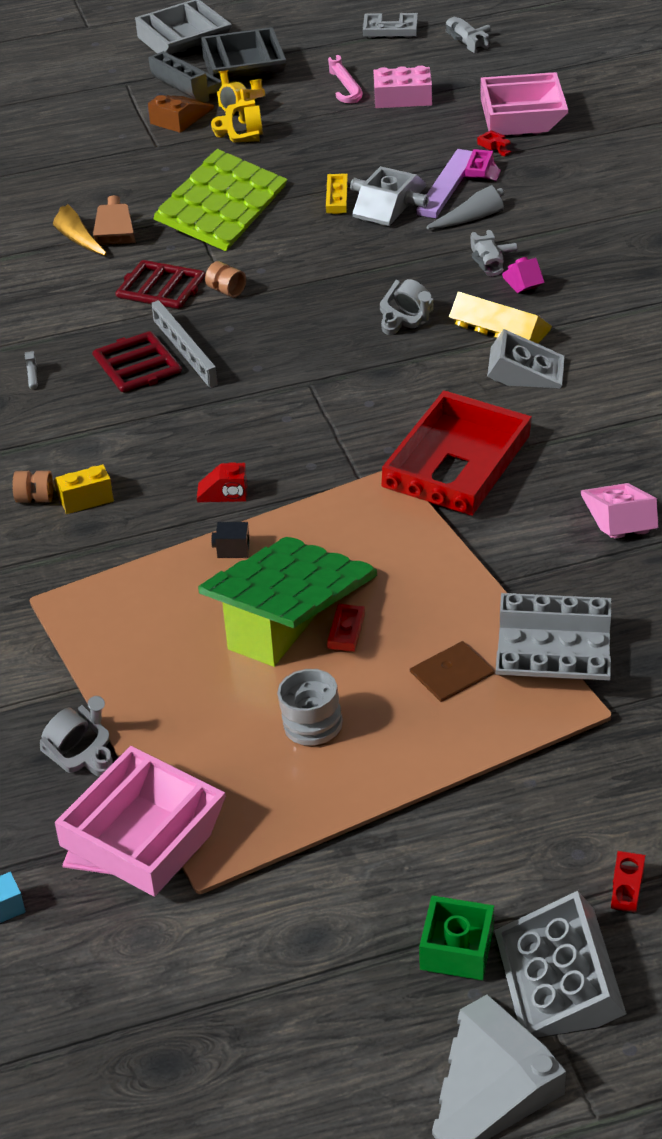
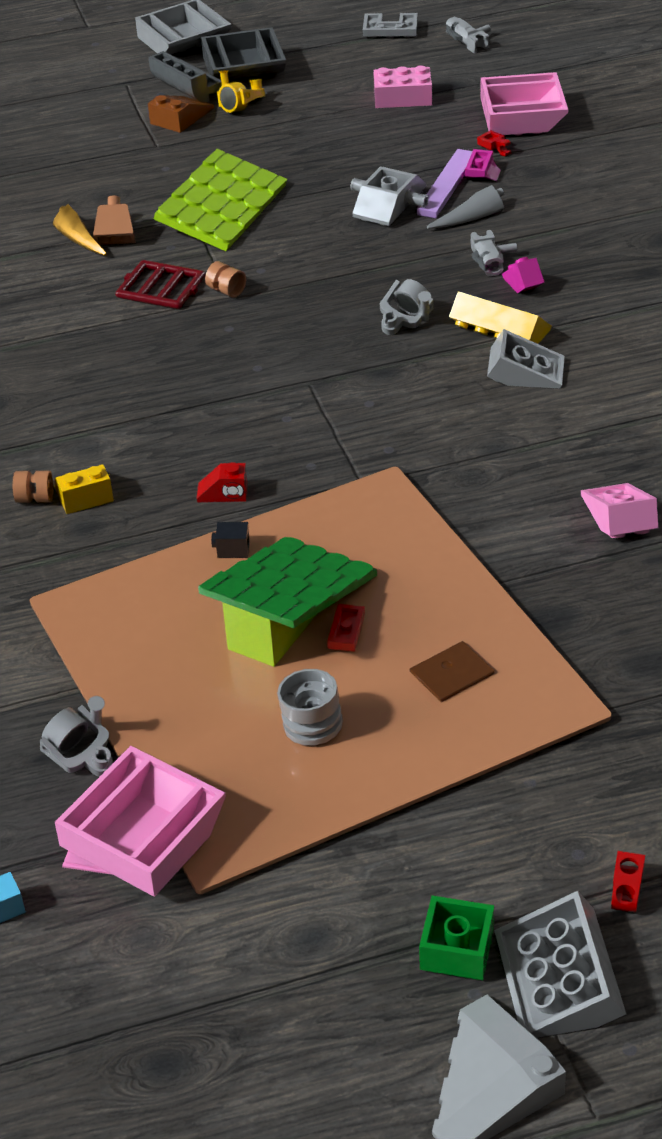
light grey bar [25,351,38,389] -> none
dark red bar [92,331,182,393] -> none
light grey tile [152,300,218,388] -> none
yellow piece [211,99,263,143] -> none
yellow plate [326,174,348,214] -> none
bright pink piece [328,55,363,104] -> none
red panel [381,390,532,516] -> none
light grey slope [496,593,611,680] -> none

